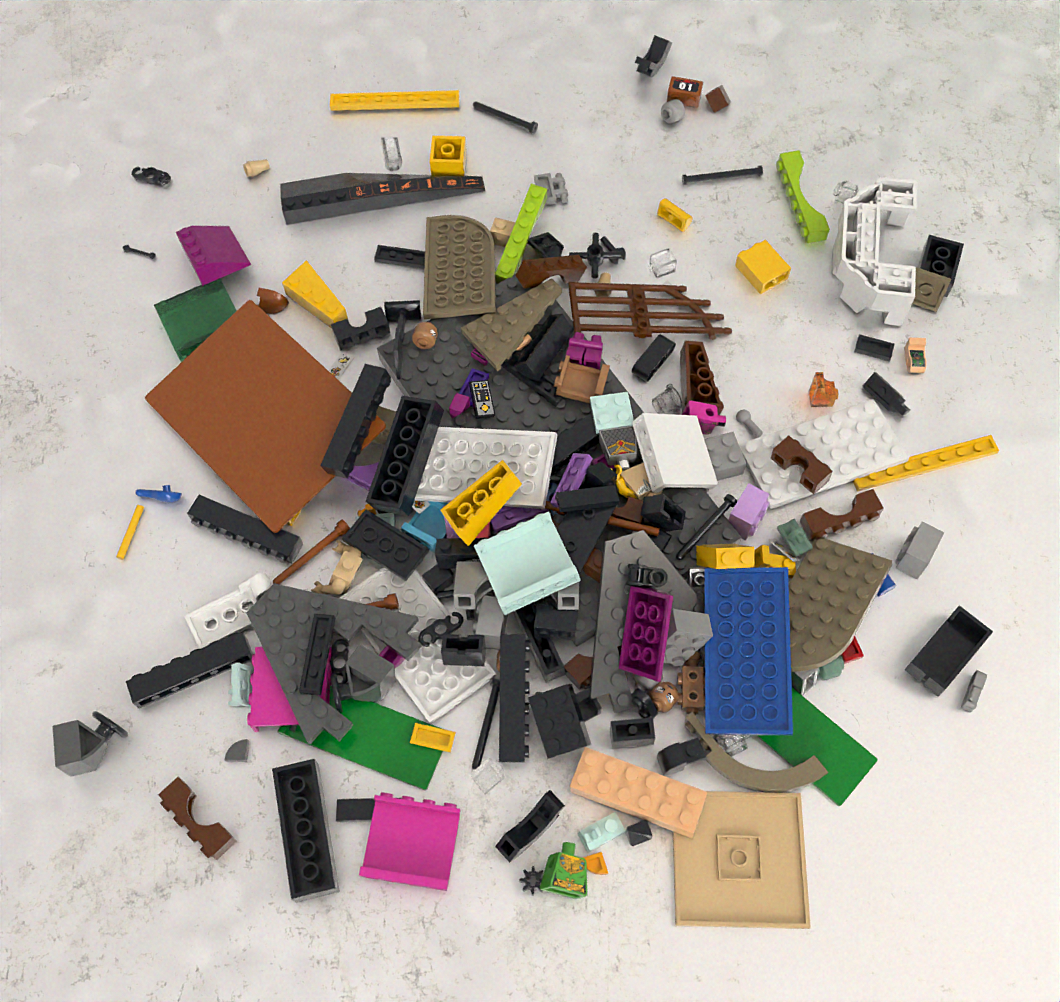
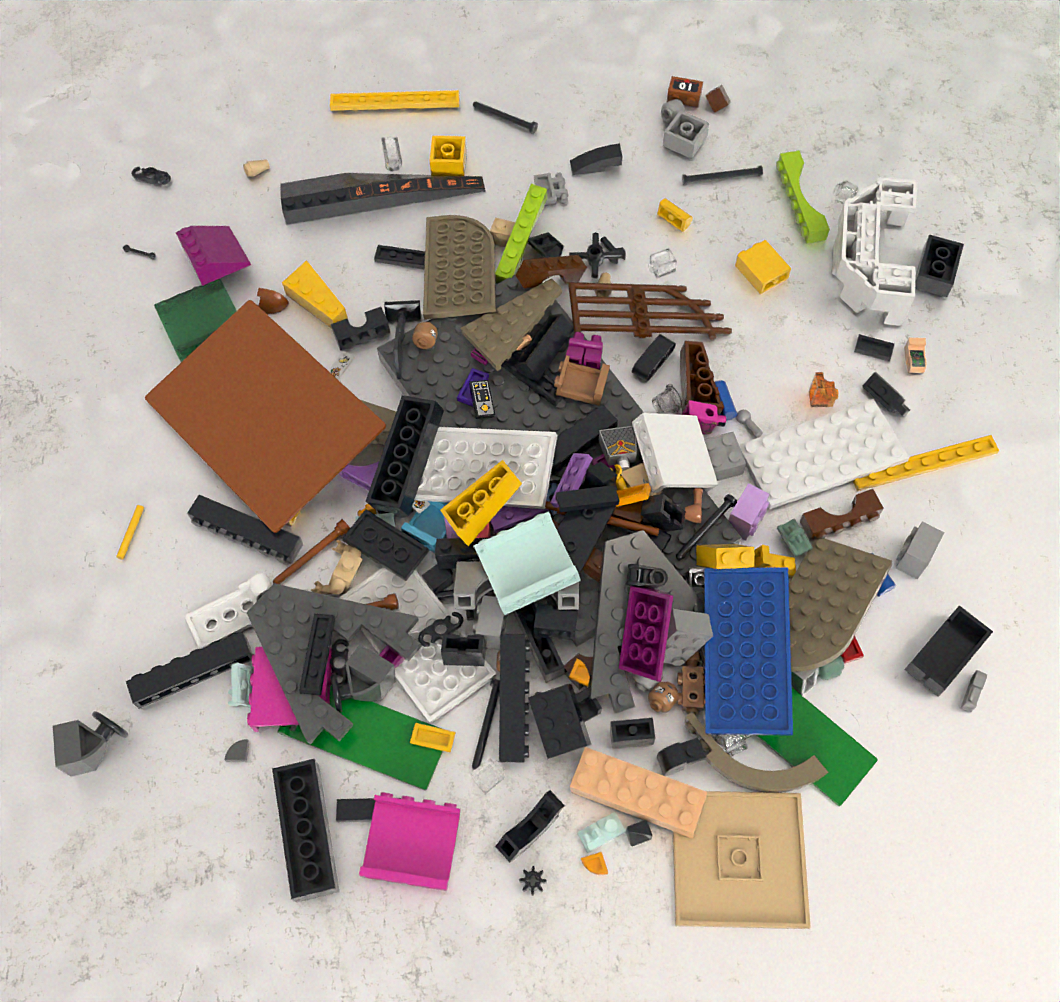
blue piece [135,485,182,503] -> none
reddish brown arch [158,777,237,860] -> none
black brick [320,364,391,479] -> none
magenta slope [449,393,470,418] -> none
bright green torso [540,842,587,899] -> none
light aqua plate [590,392,634,434] -> none
black plate [631,688,658,719] -> none
black arch [635,35,672,77] -> none
clear sticker [768,538,800,562] -> none
reddish brown arch [771,435,833,494] -> none
dark tan plate [912,267,951,312] -> none
none -> light orange tile [569,659,590,687]
none -> black slope [570,143,623,175]
none -> light orange tile [616,483,651,507]
none -> light grey brick [663,110,709,159]
none -> nougat bar [685,488,703,523]
none -> blue brick [715,380,737,421]

